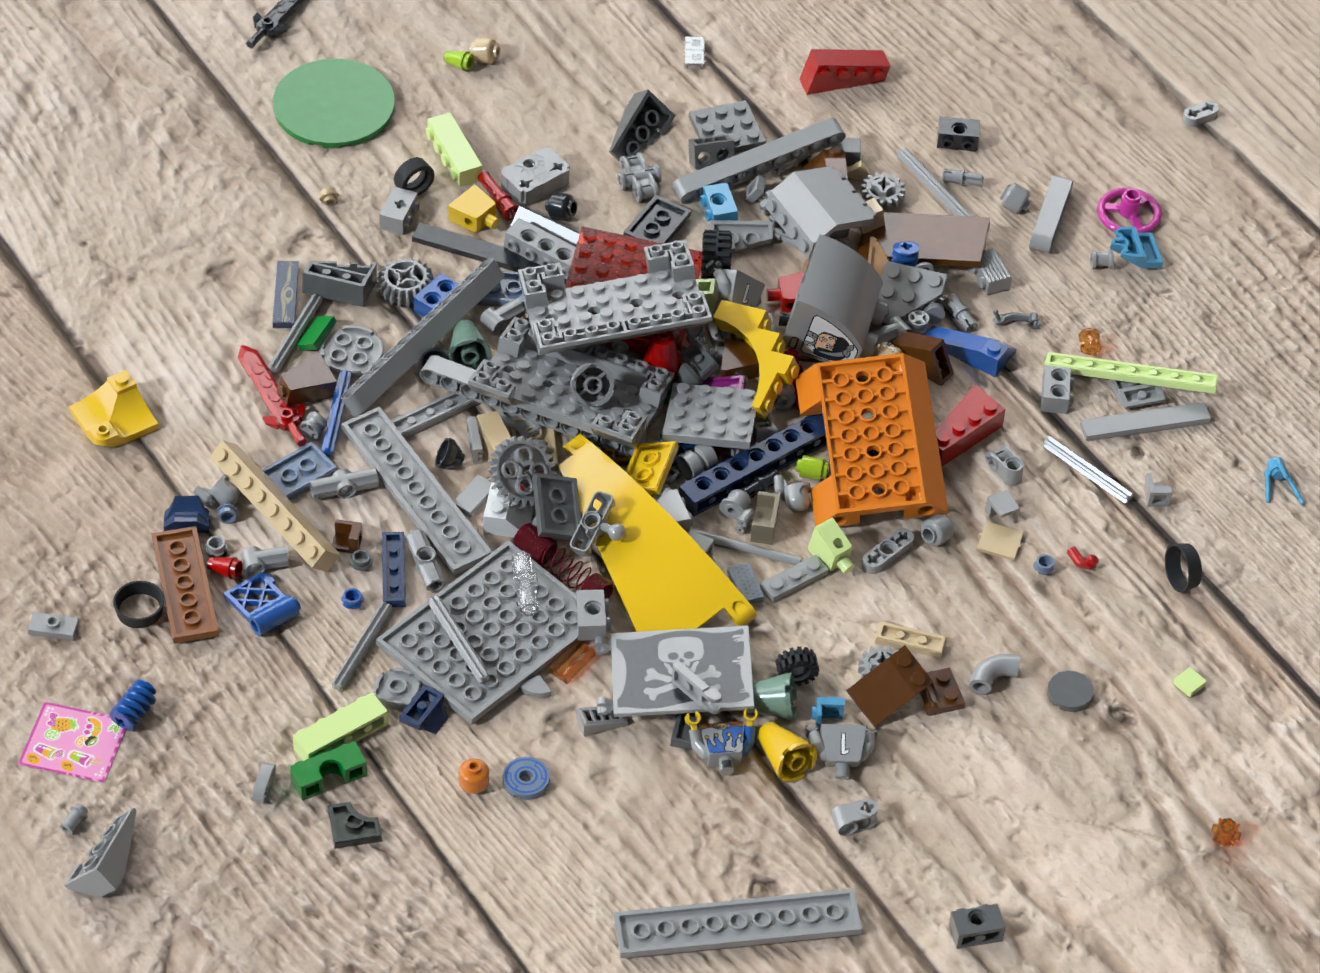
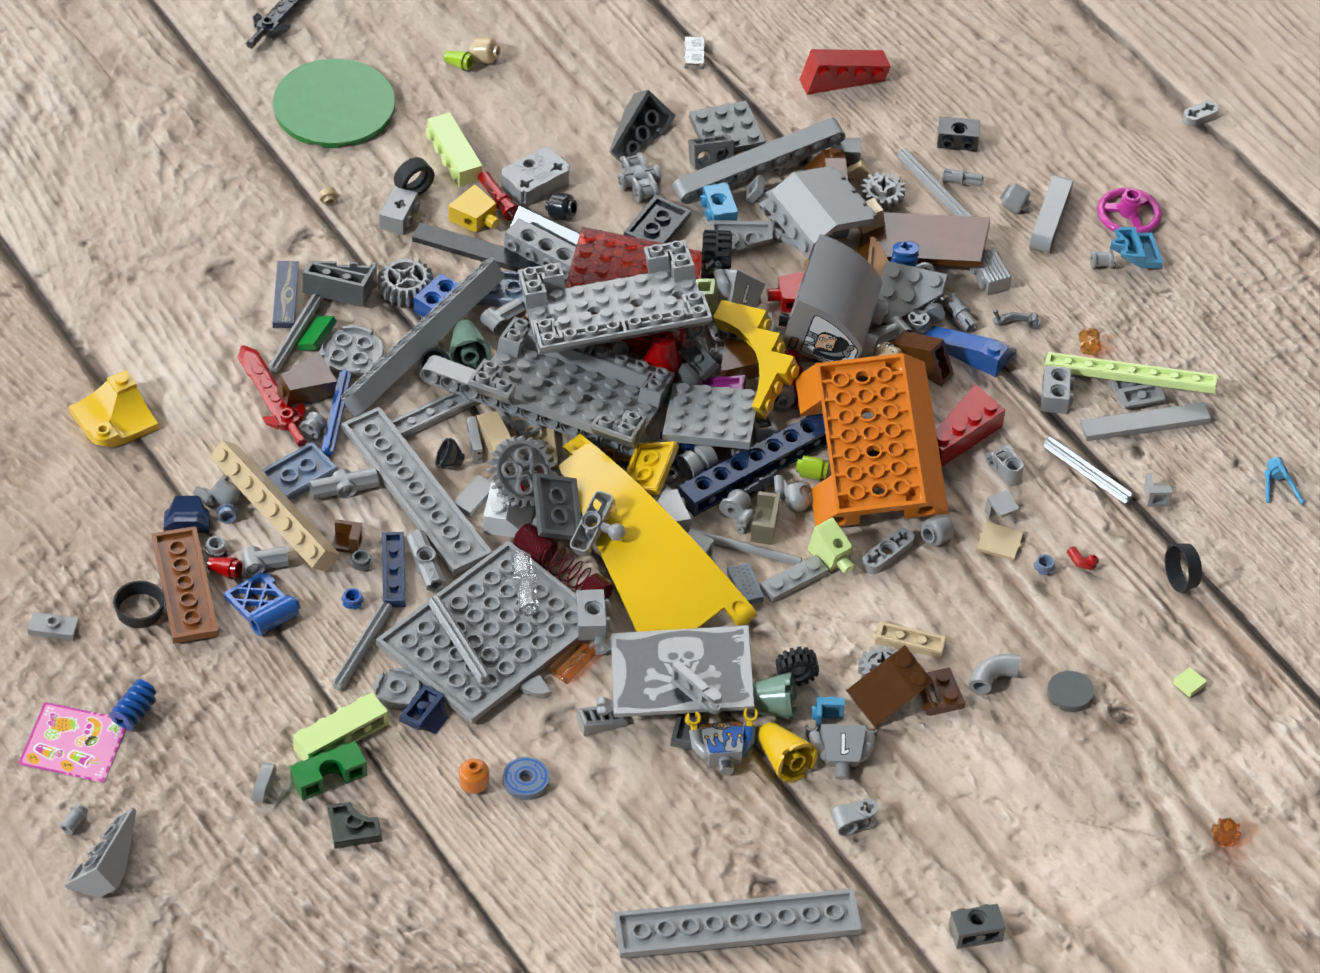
light grey cylinder [570,362,615,407] -> none

